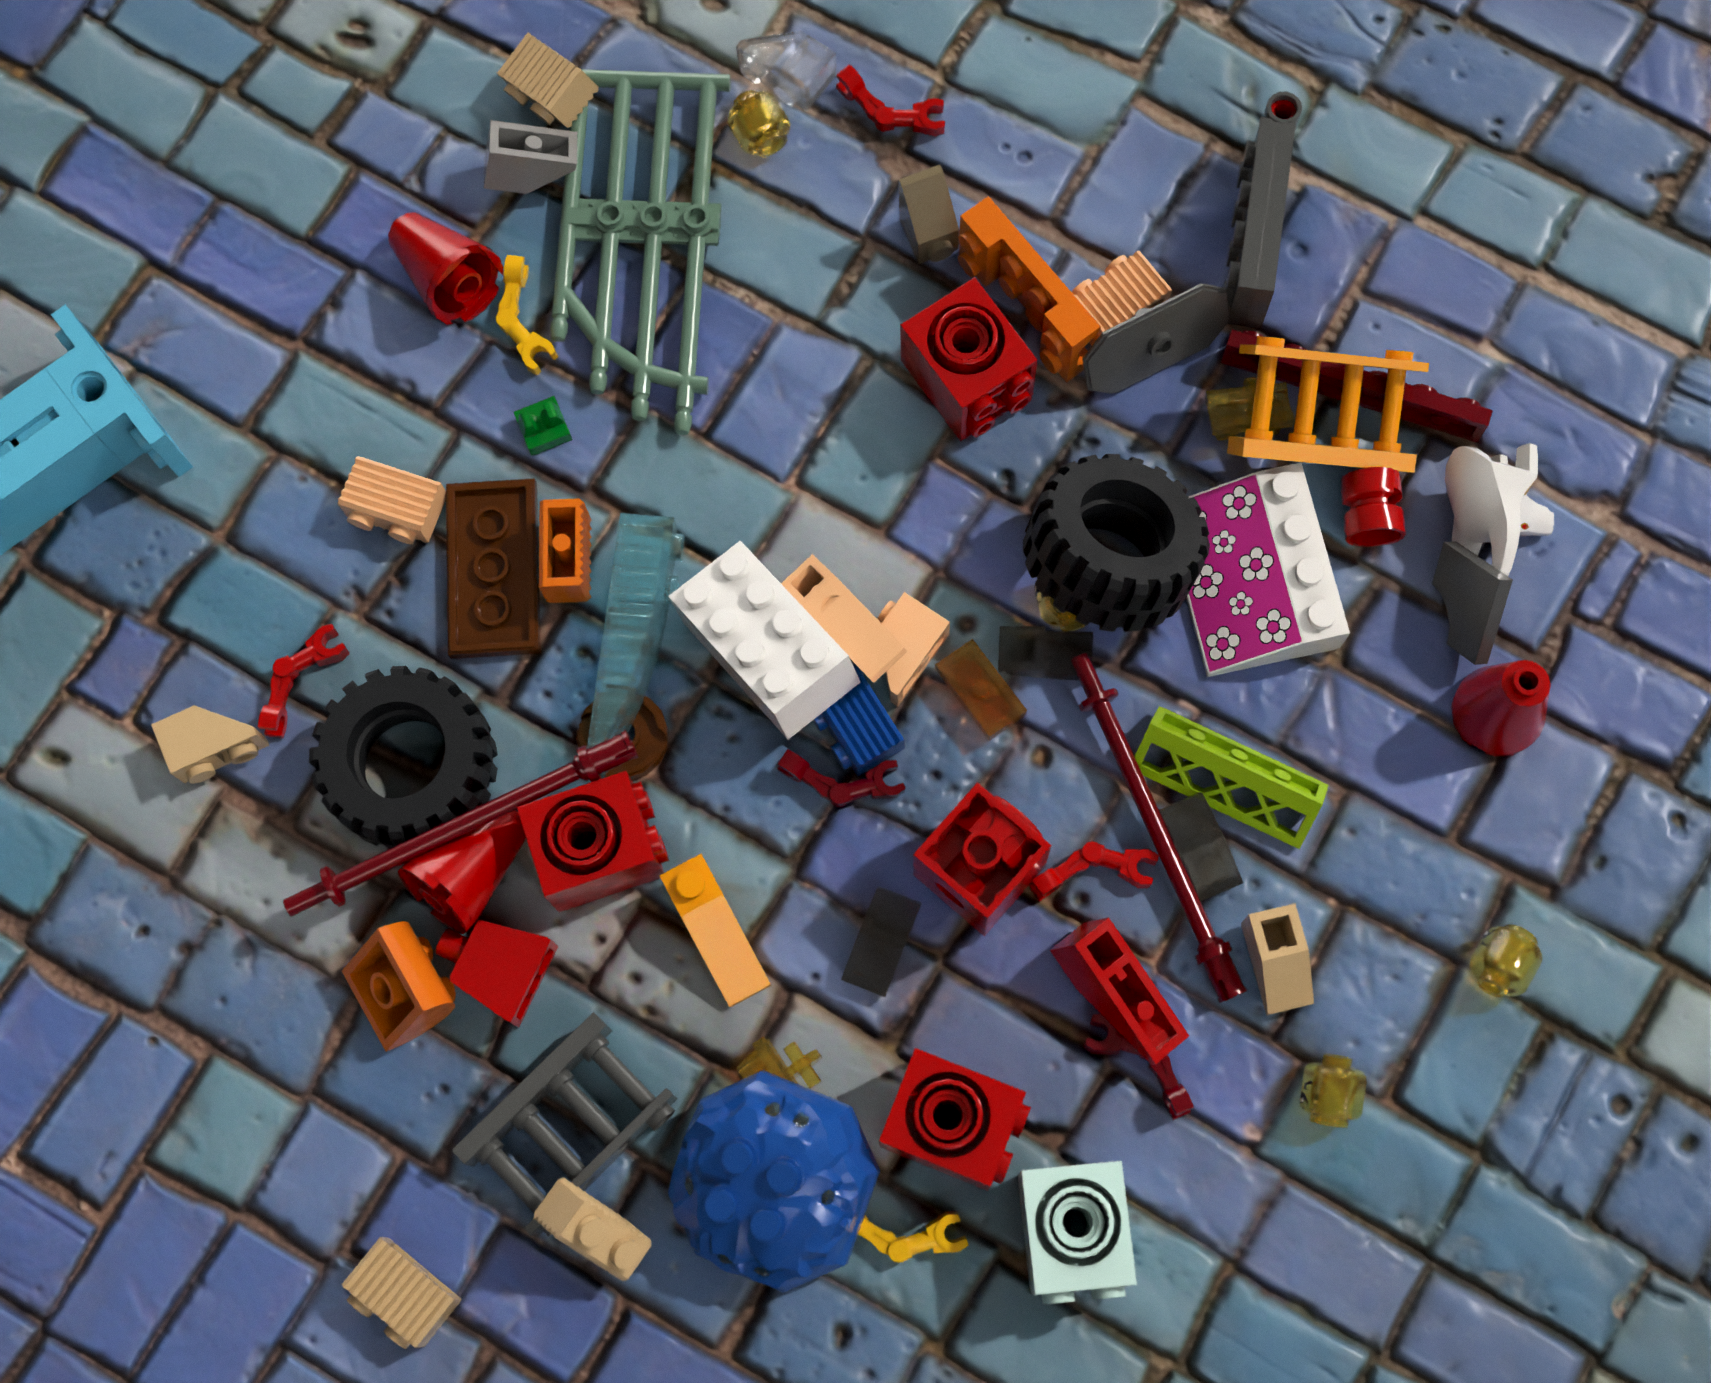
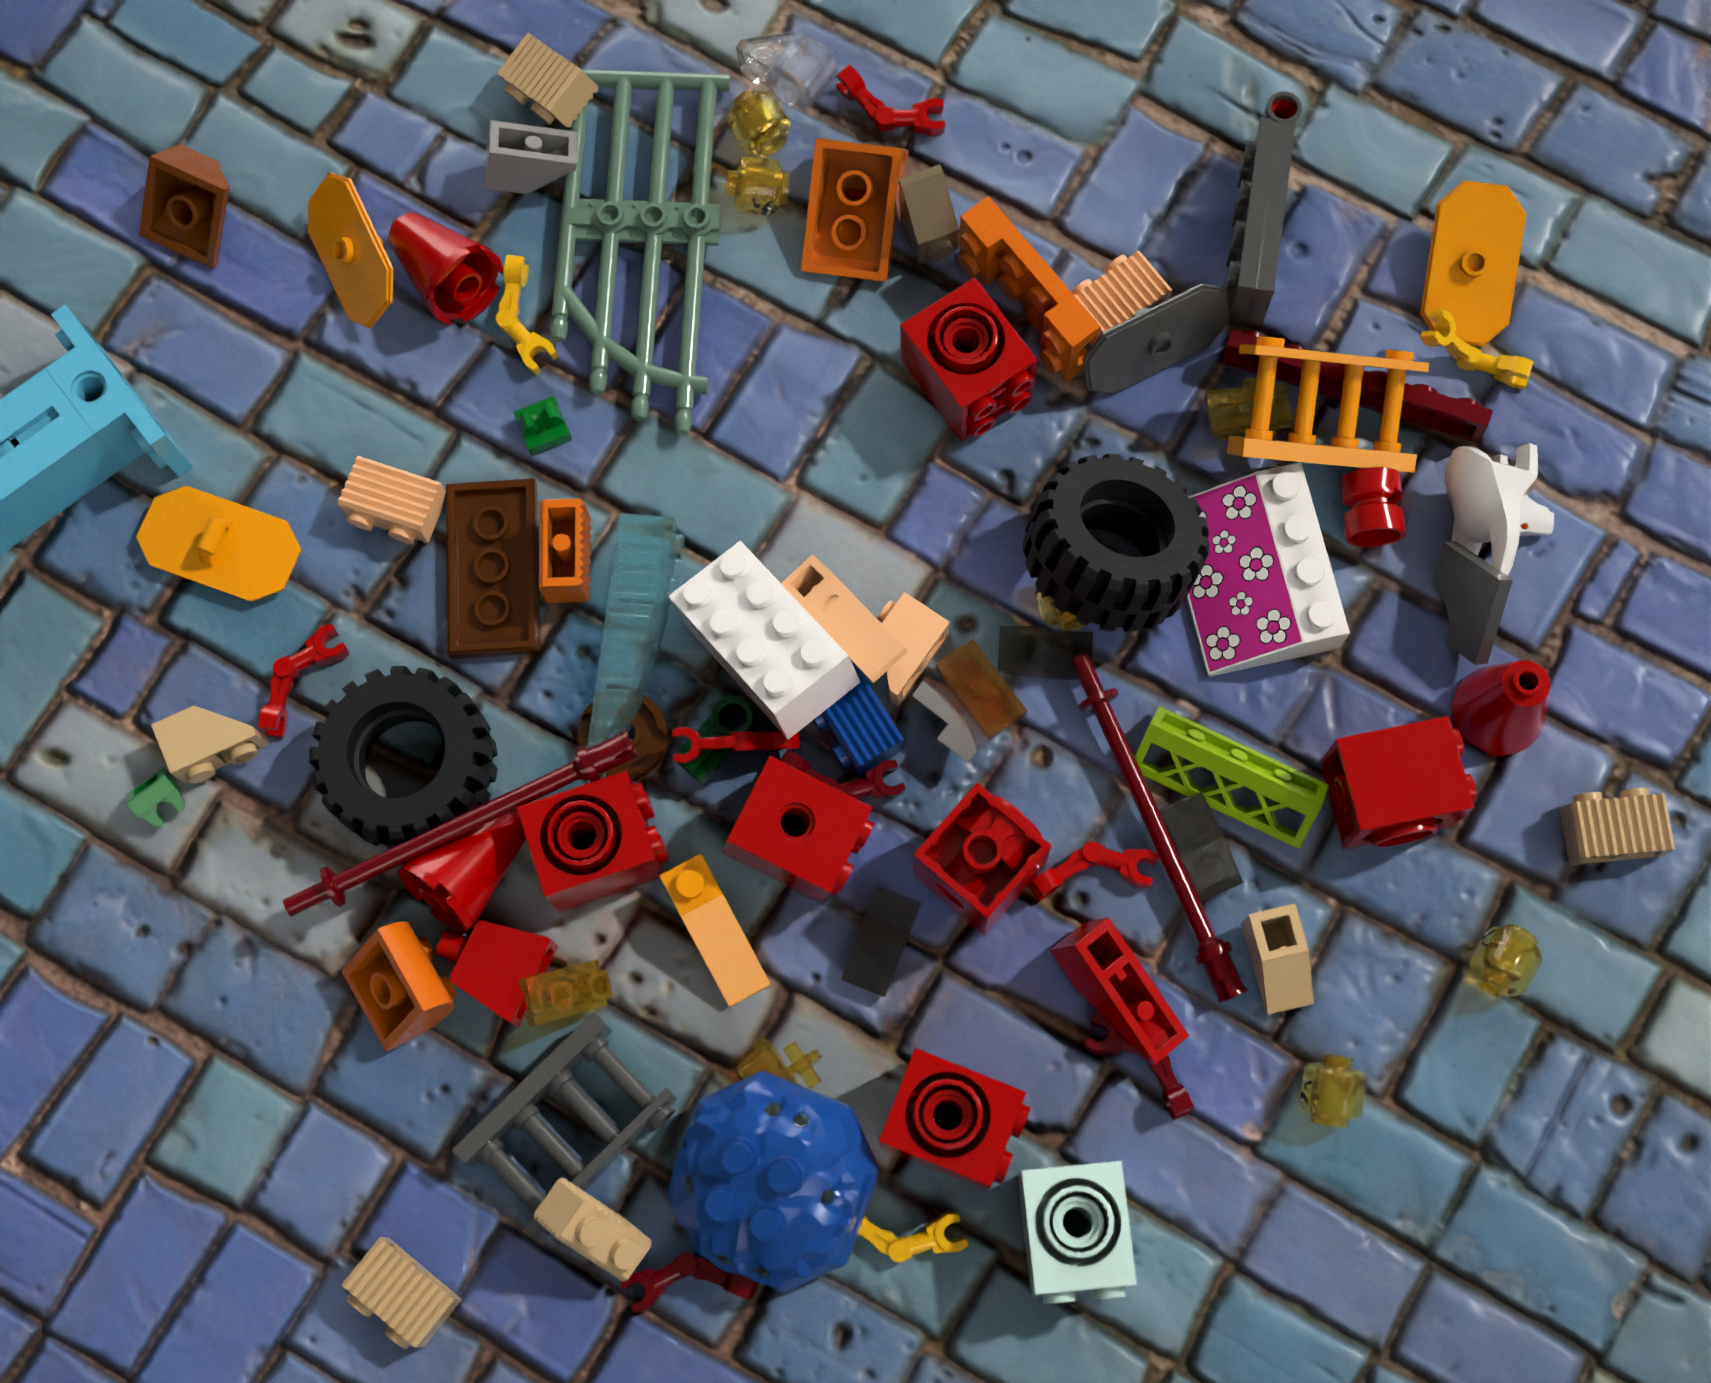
none -> green tile [126,767,185,828]
none -> light orange shield [136,485,302,602]
none -> dark orange slope [139,144,230,269]
none -> light orange shield [308,173,393,328]
none -> clear yellow hips [519,959,612,1026]
none -> dark red piece [619,1252,758,1313]
none -> red piece [671,727,800,763]
none -> dark green piece [672,695,757,786]
none -> red brick [722,756,875,903]
none -> clear yellow head [725,156,789,216]
none -> orange slope [801,138,909,282]
none -> light grey slope [912,681,977,763]
none -> red brick [1320,716,1477,849]
none -> light orange shield [1420,180,1526,347]
none -> yellow piece [1420,310,1534,390]
none -> tan brick [1560,788,1675,865]

